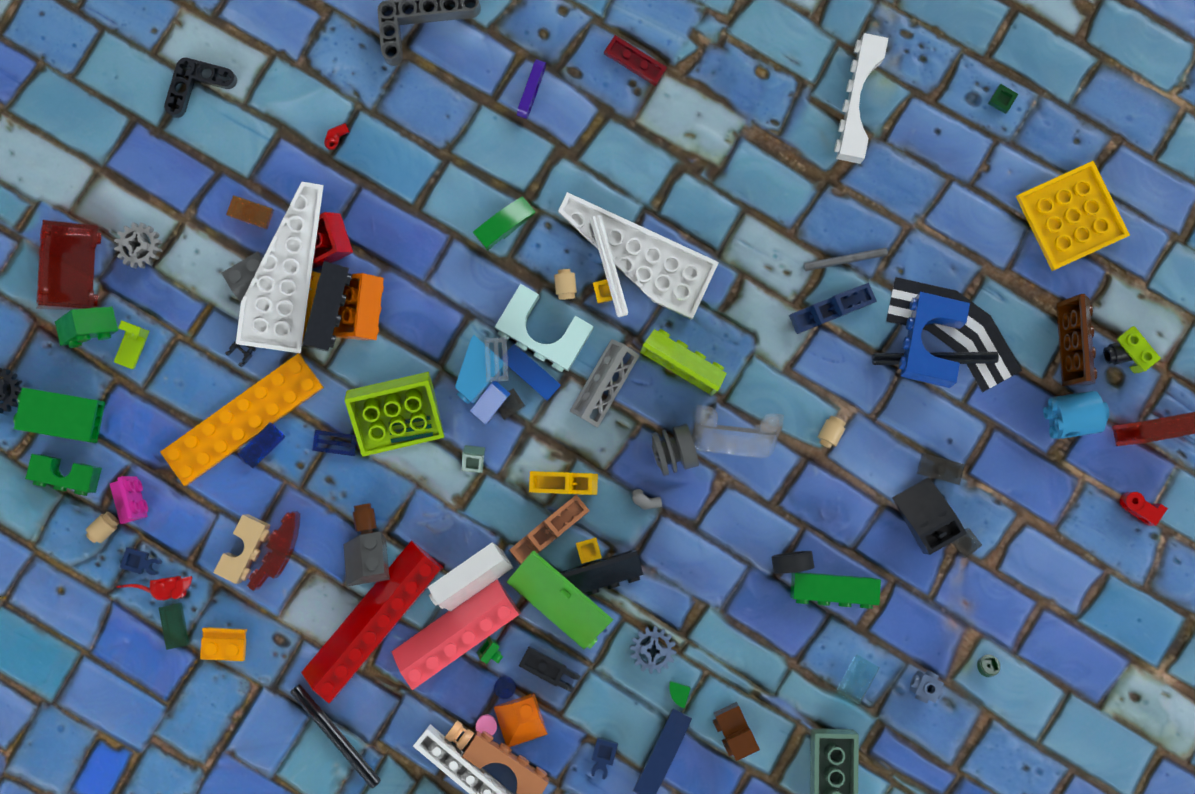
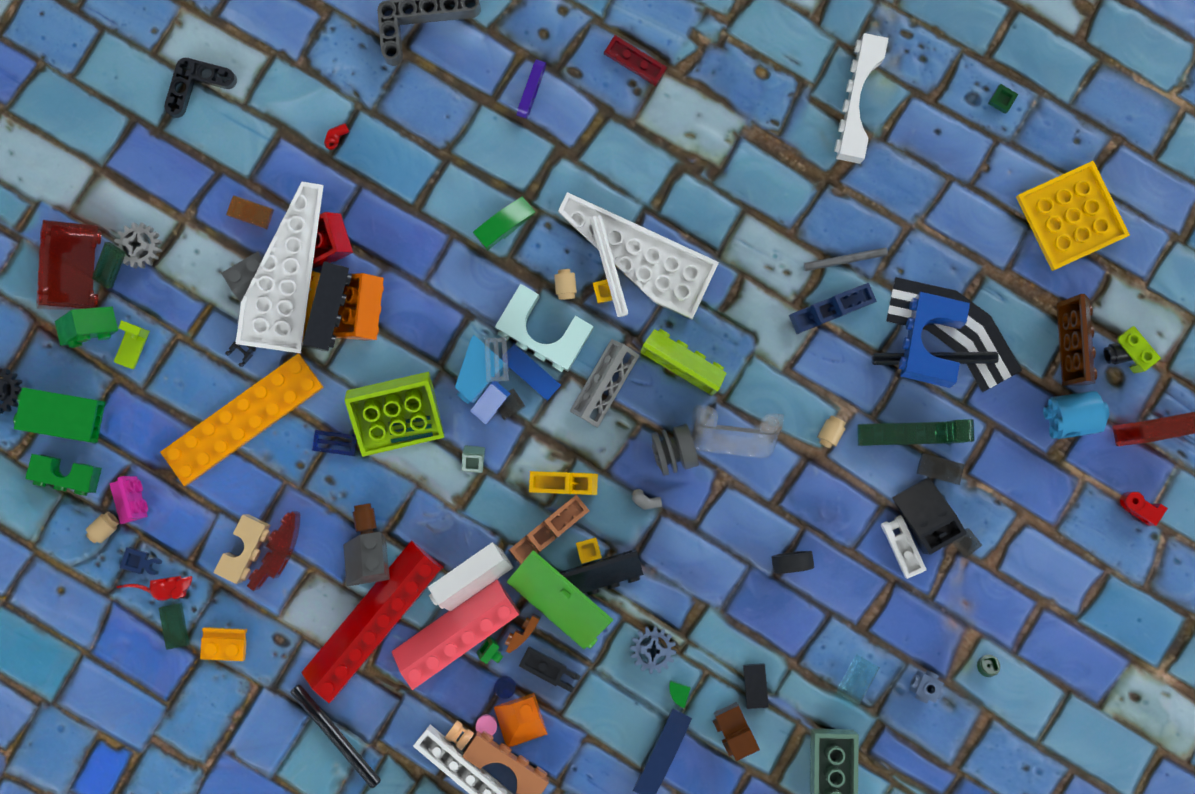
clear blue slope [238,422,286,468] -> none
dark blue plate [591,737,618,779] -> none
green brick [790,572,881,609] -> none
none -> clear green tile [92,242,126,289]
none -> dark orange slope [505,614,541,653]
none -> black tile [743,663,769,709]
none -> clear green beam [857,419,975,446]
none -> white plate [881,515,926,579]

